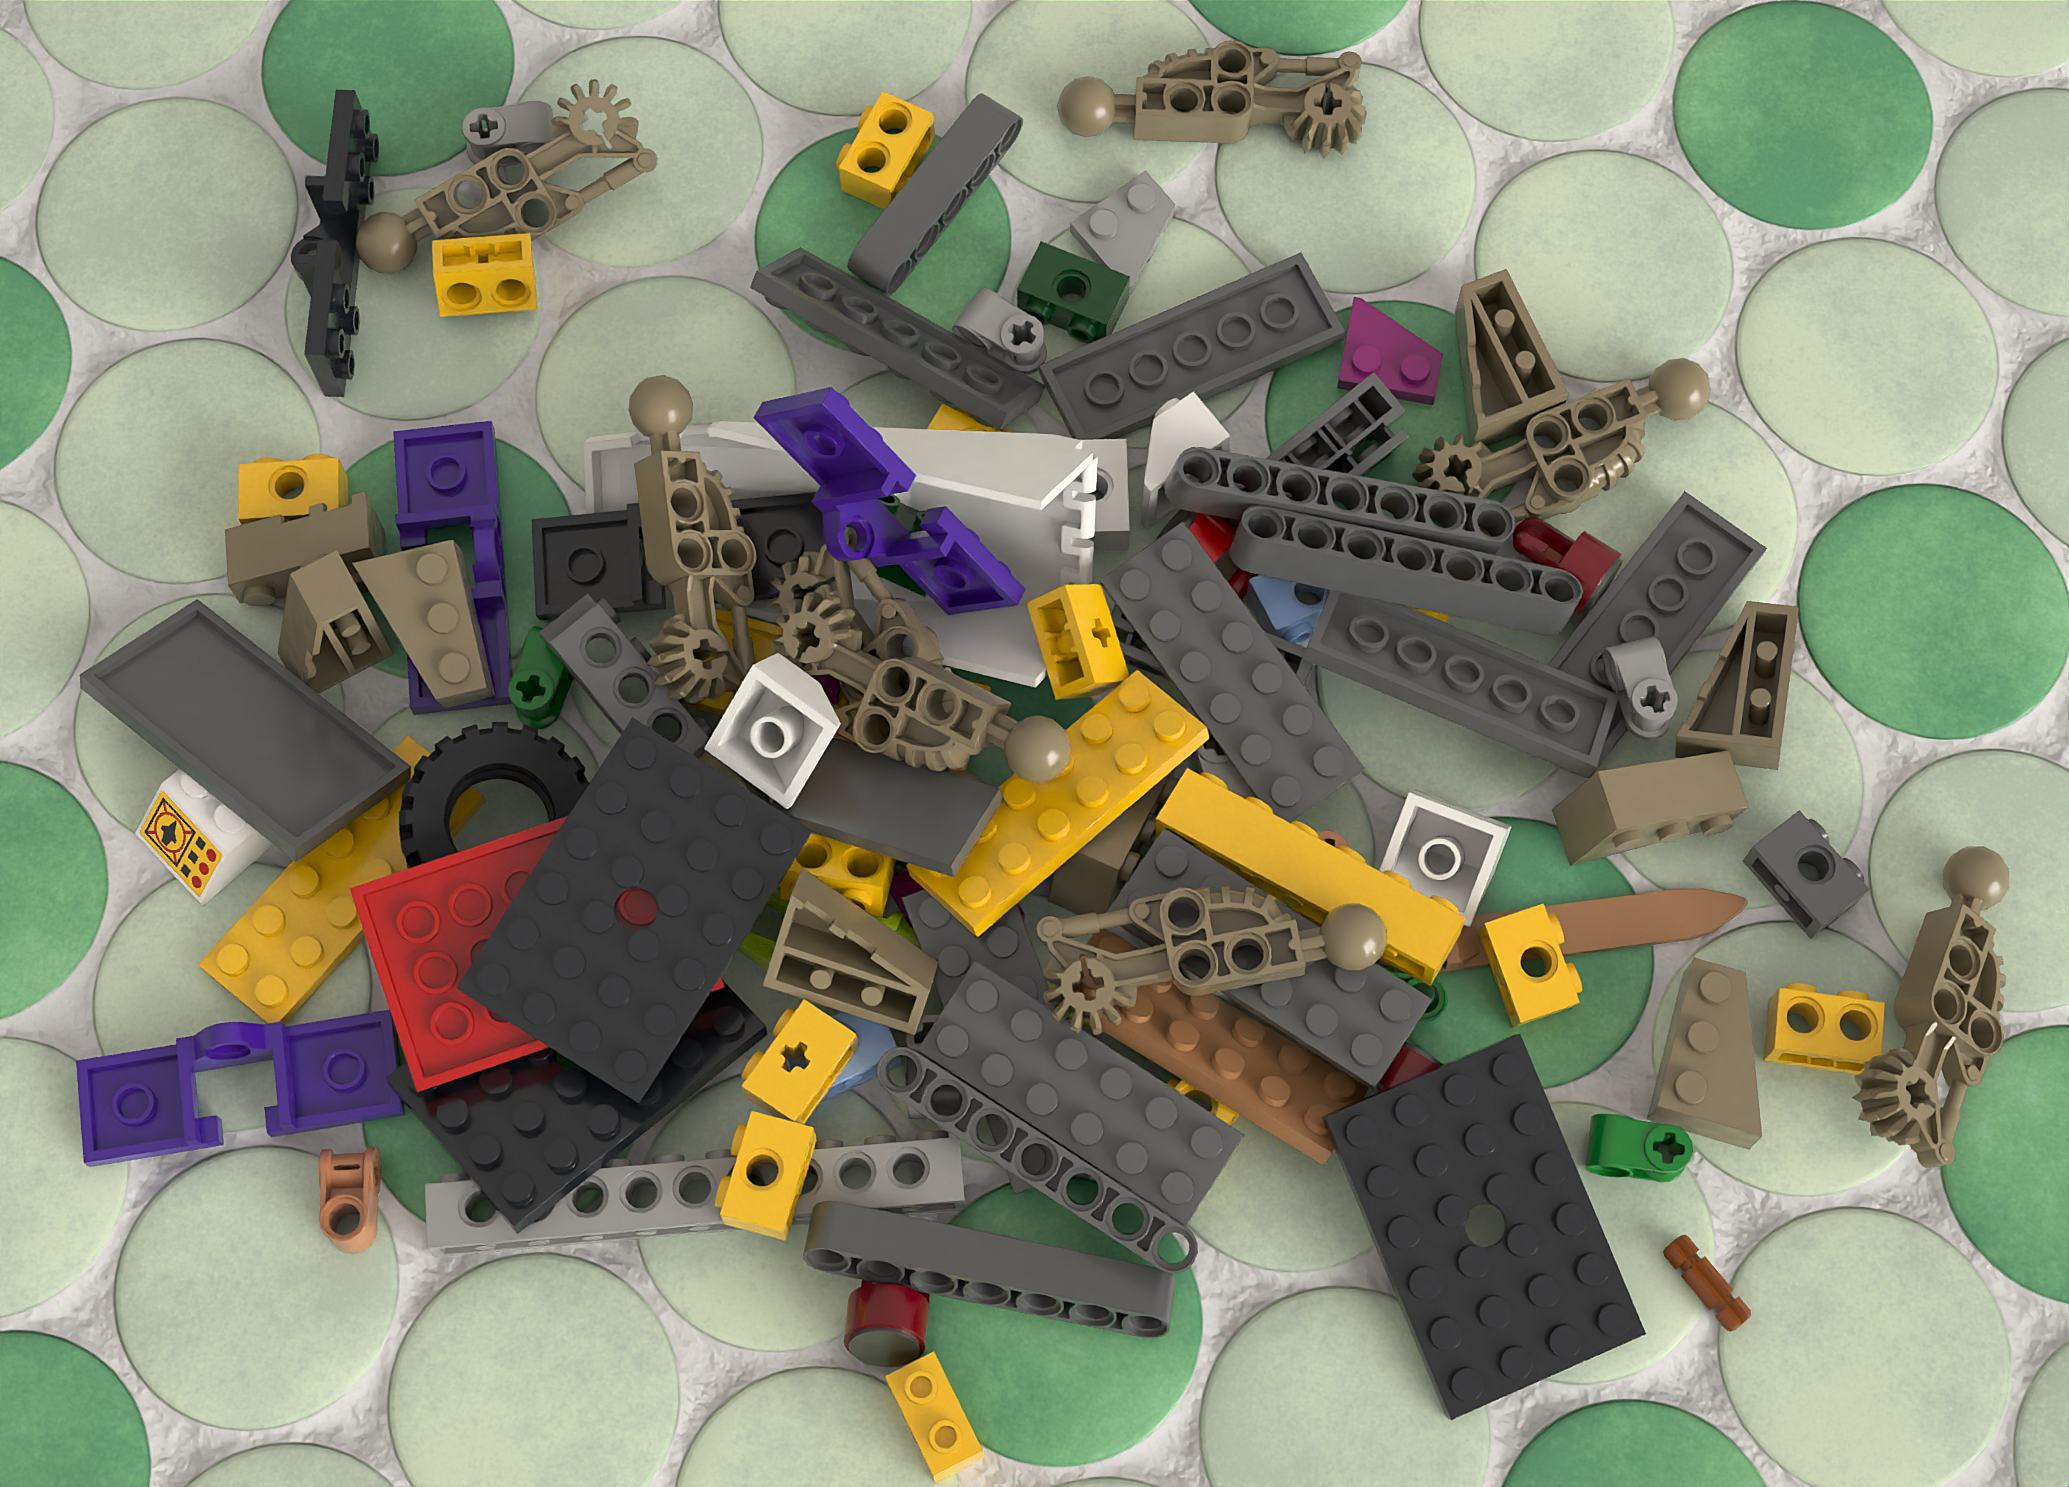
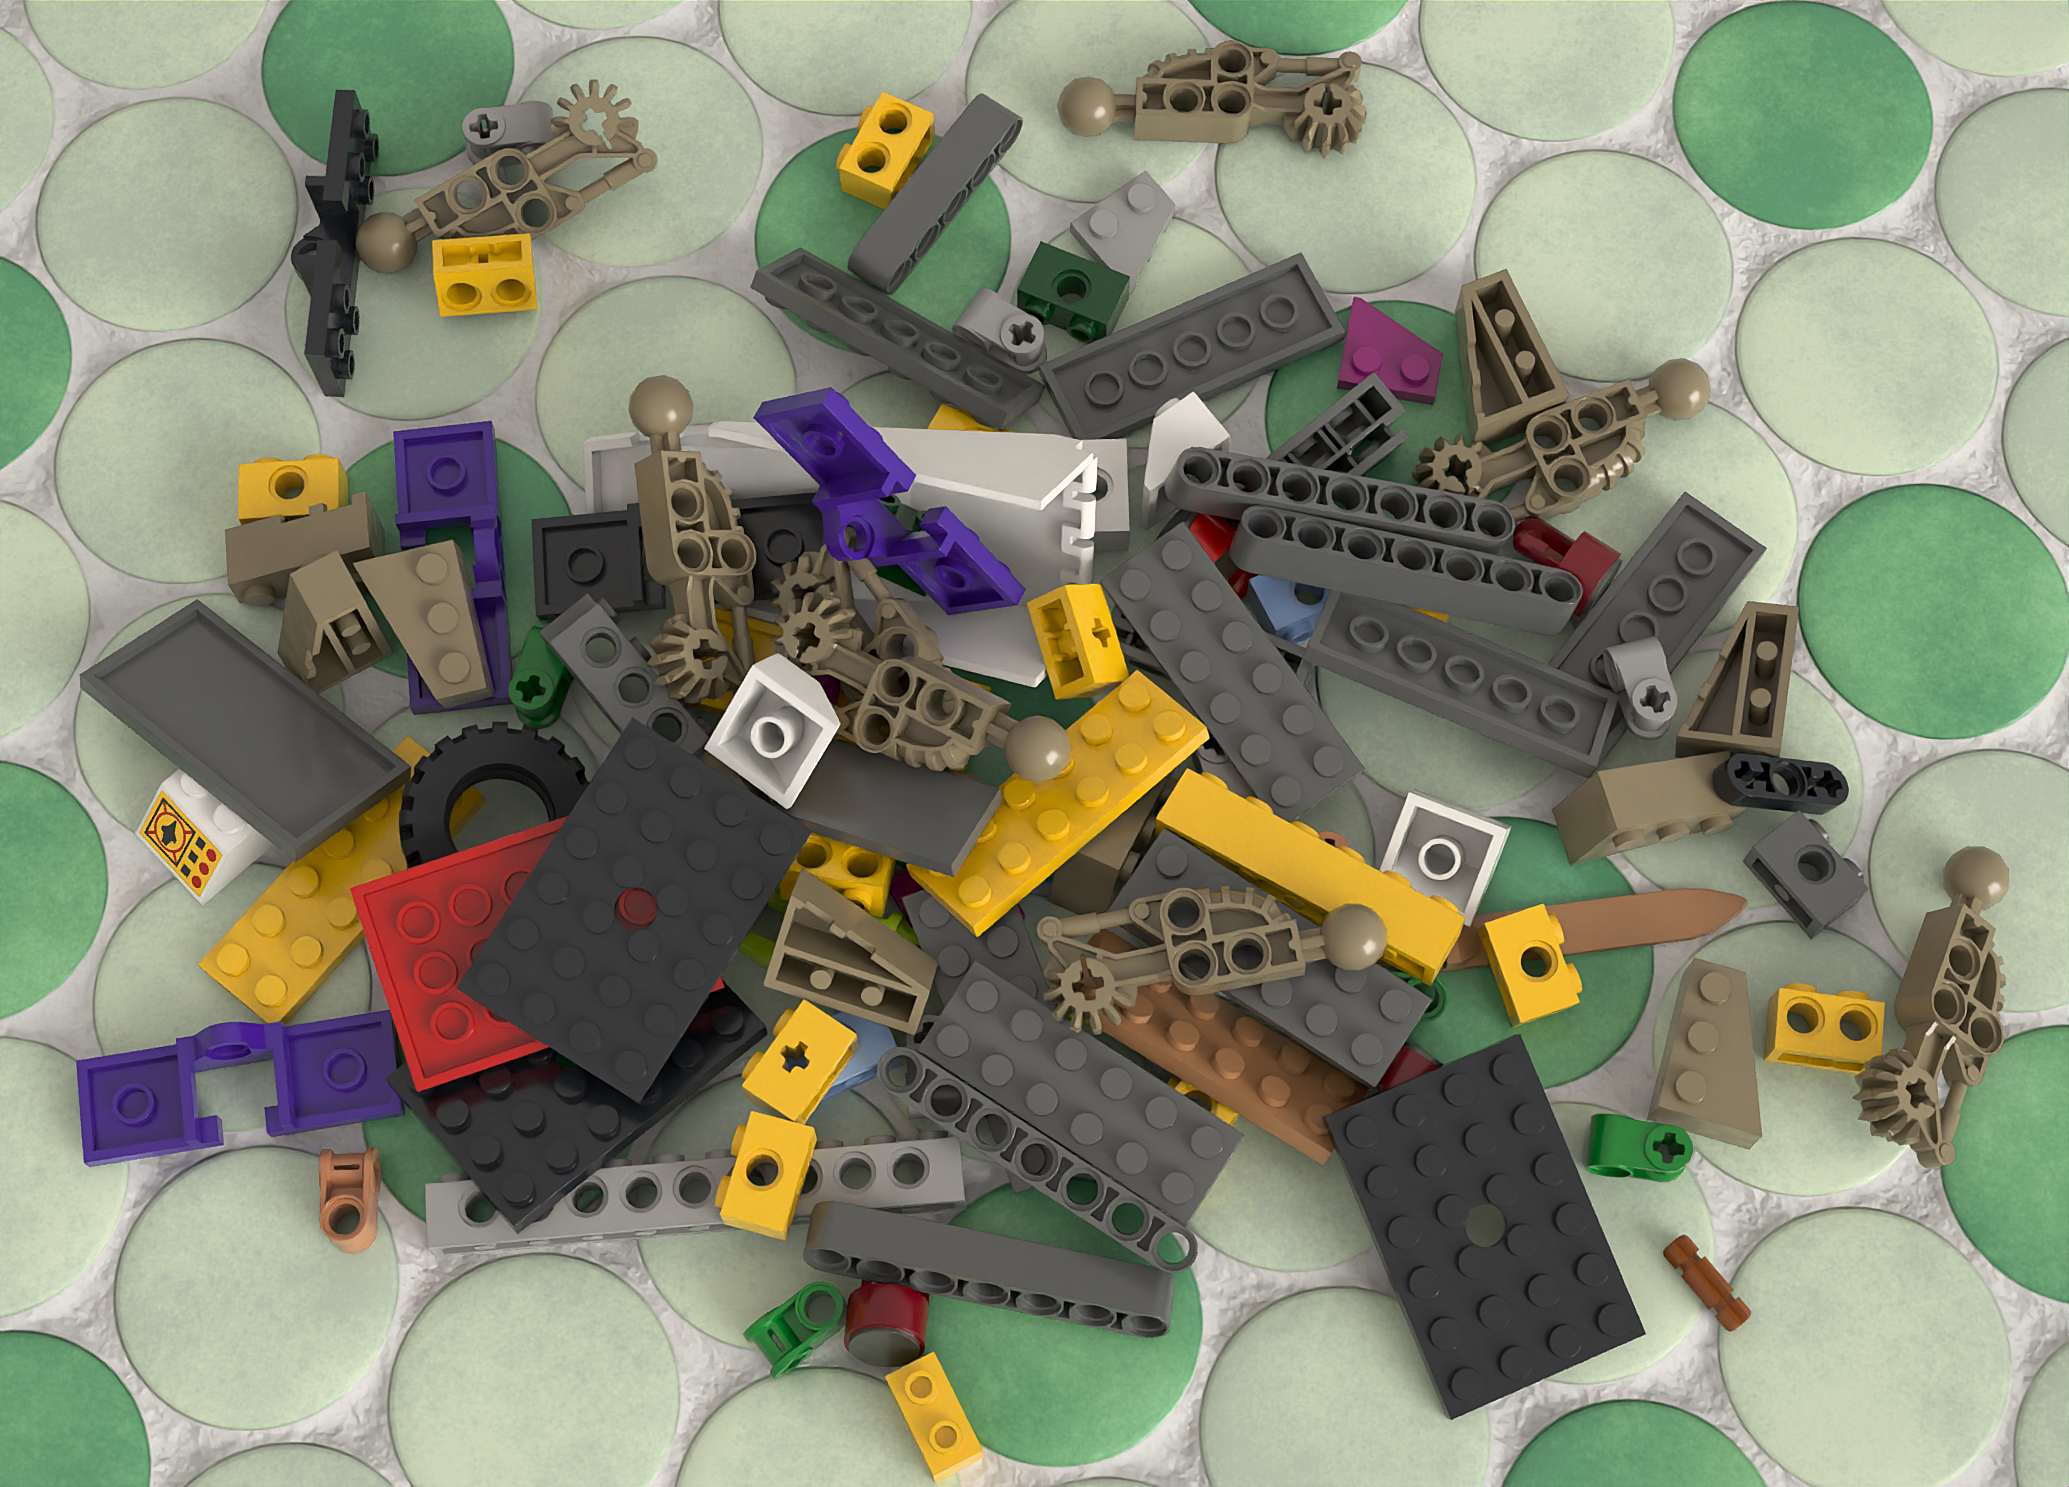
none -> green piece [743,1281,848,1379]
none -> black beam [1712,753,1849,815]

